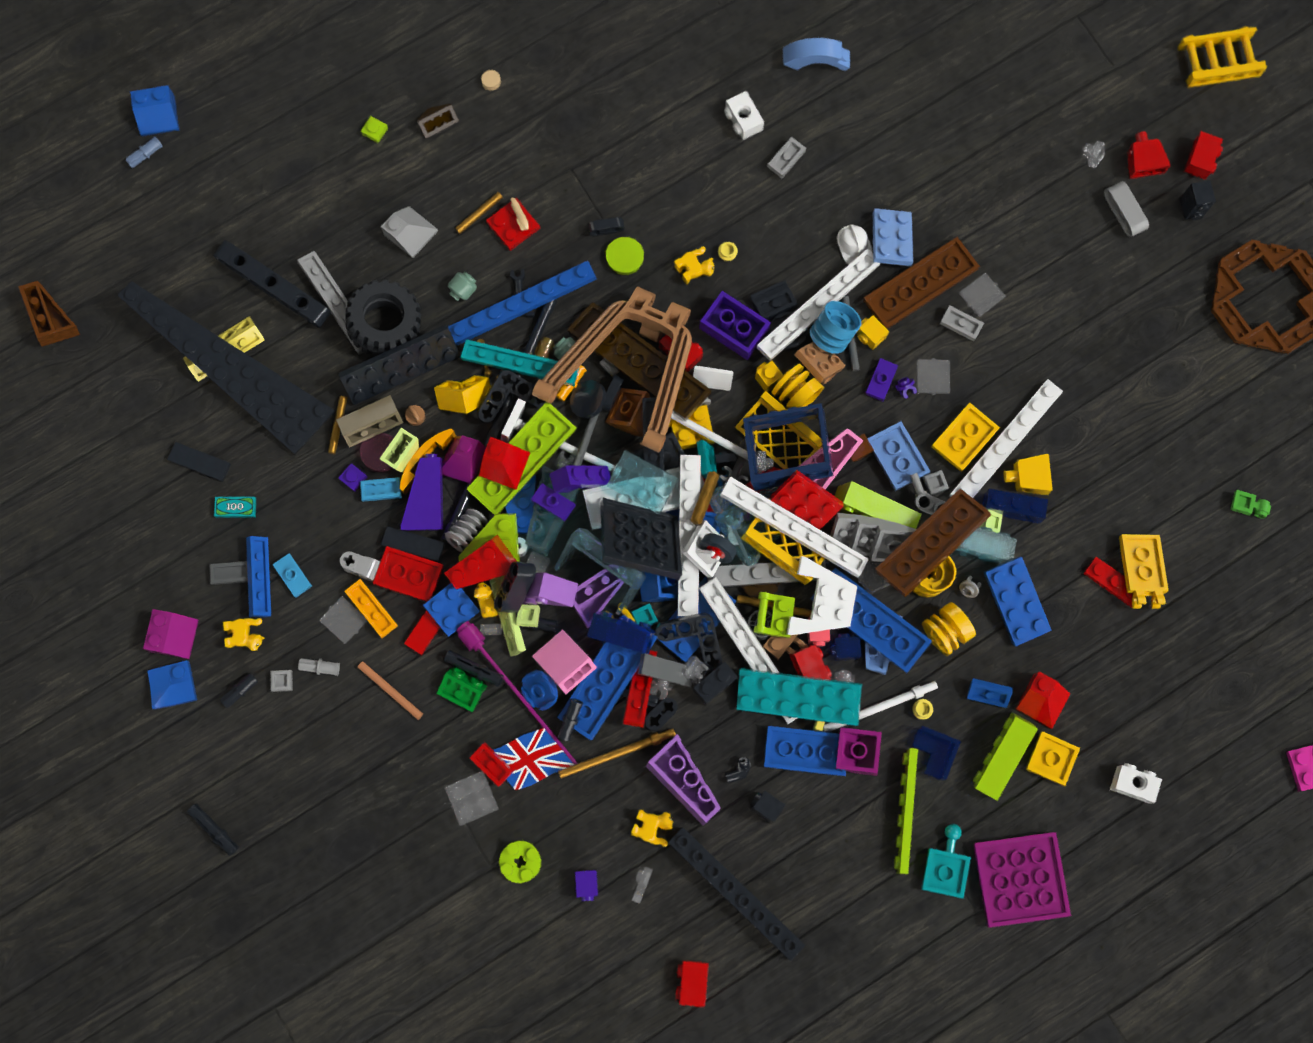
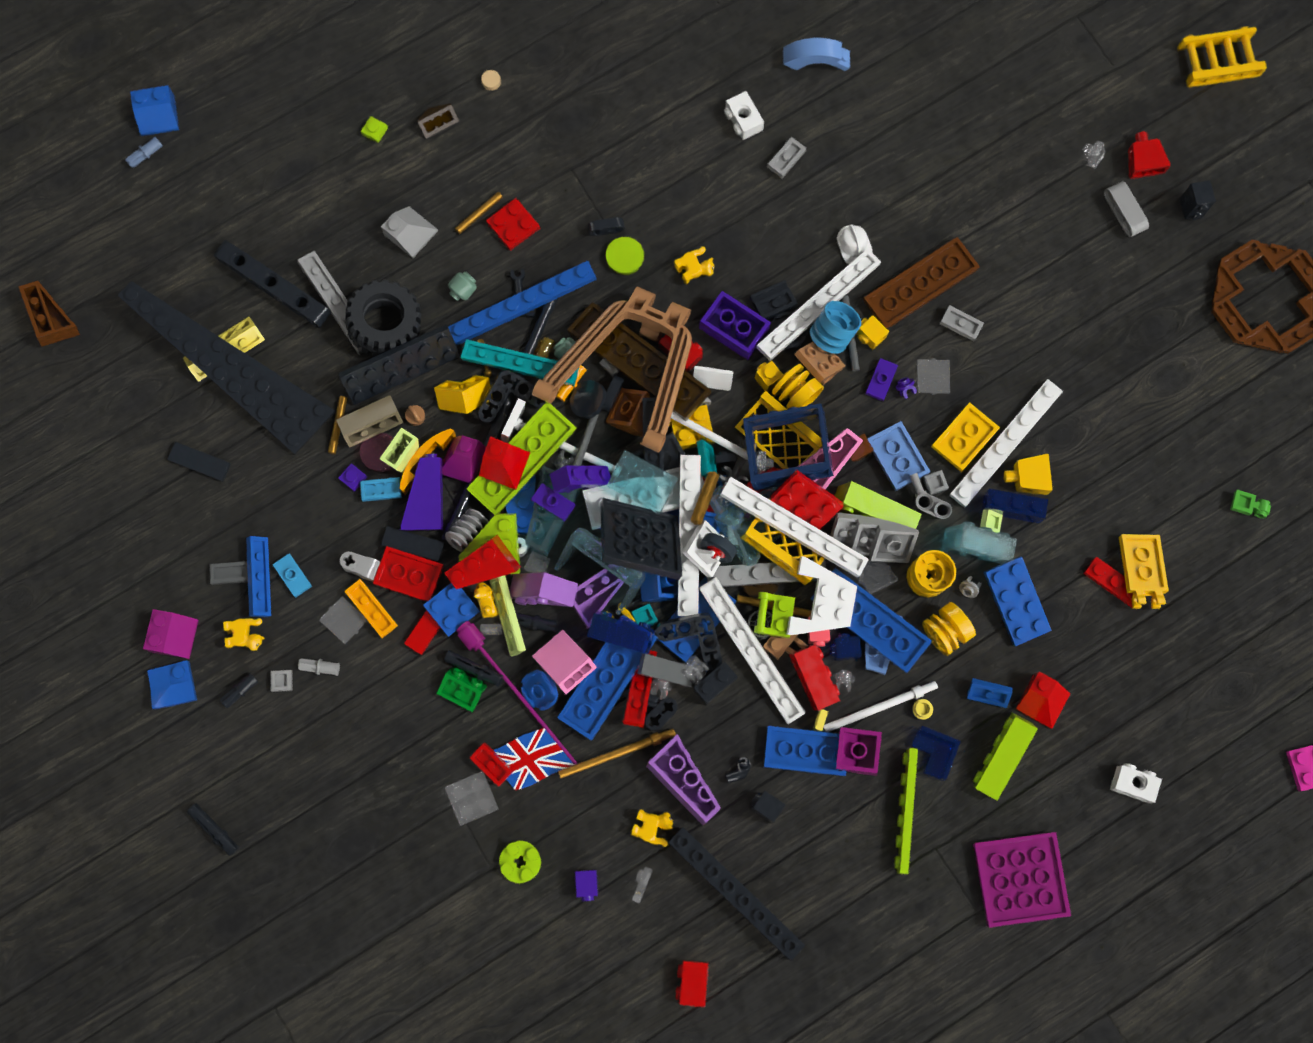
teal tile [214,497,256,518] -> none
nougat bar [358,662,423,720] -> none
black beam [494,561,536,613] -> none
tan piece [511,198,529,231] -> none
yellowish green plate [516,604,540,627] -> none
black pin [558,698,583,741] -> none
light yellow plate [718,242,737,261] -> none
teal plate [737,668,862,726] -> none
medium blue plate [873,208,913,266] -> none
reddish brown plate [875,488,991,597] -> none
teal plate [921,824,971,899] -> none
clear piece [959,273,1006,317] -> none
yellow plate [1026,731,1080,786] -> none
red brick [1184,131,1223,179] -> none

